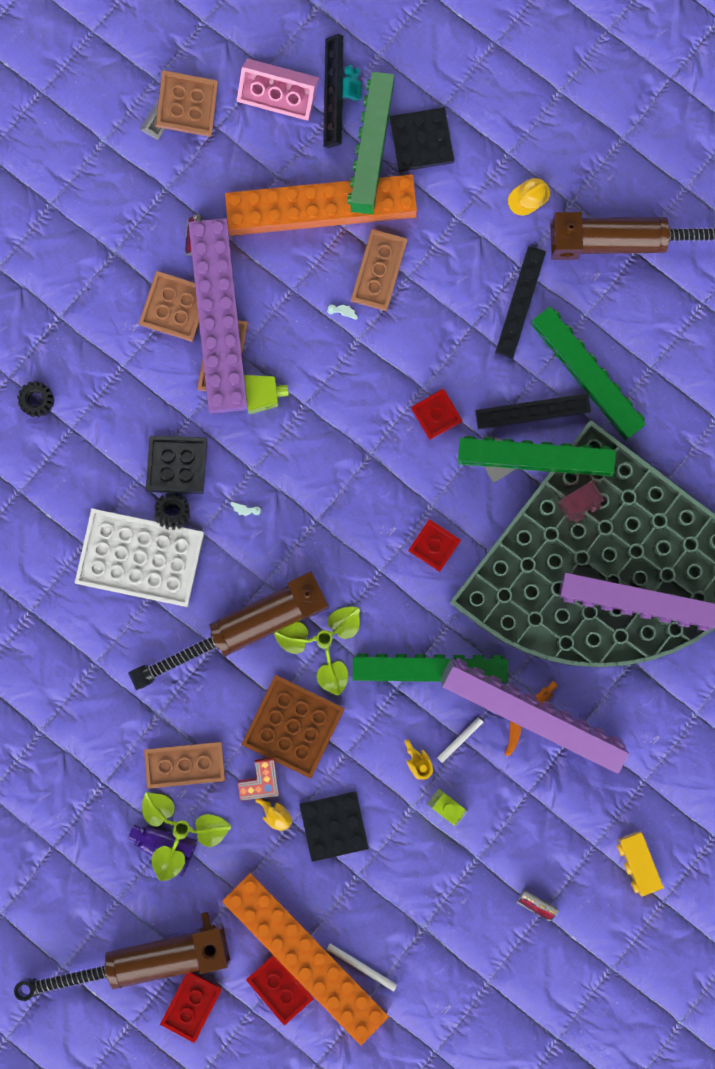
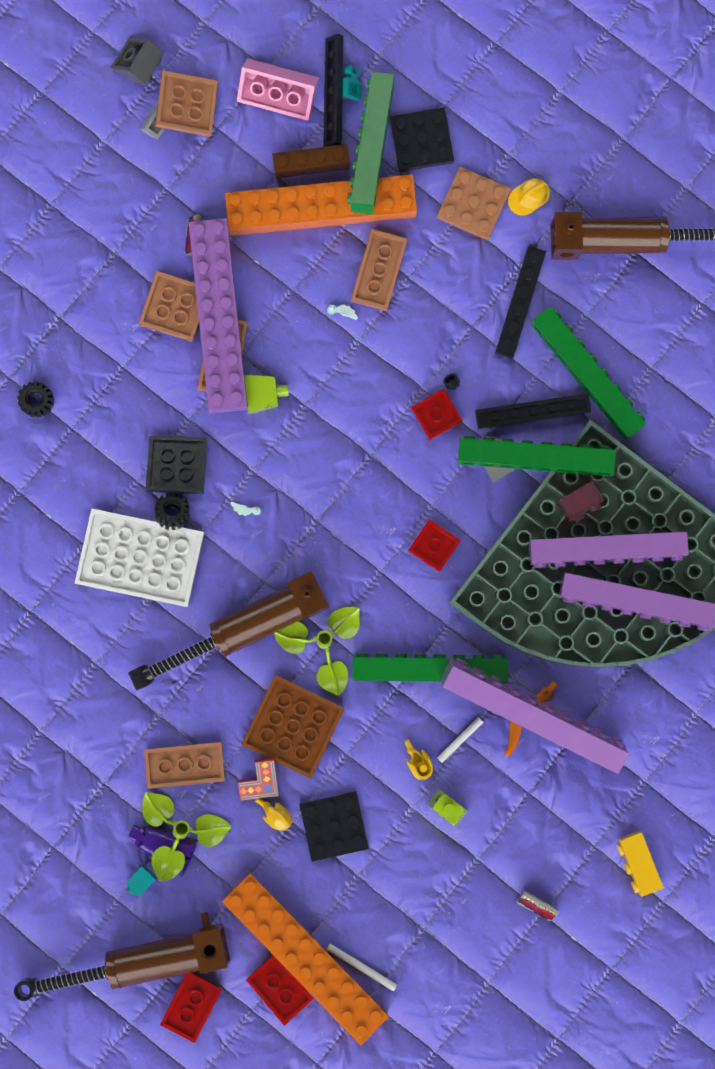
none -> dark grey slope [111,37,164,85]
none -> teal brick [125,865,157,897]
none -> reddish brown brick [272,144,350,179]
none -> nougat plate [437,166,511,241]
none -> black hinge [443,373,460,390]
none -> medium lavender brick [529,532,689,568]

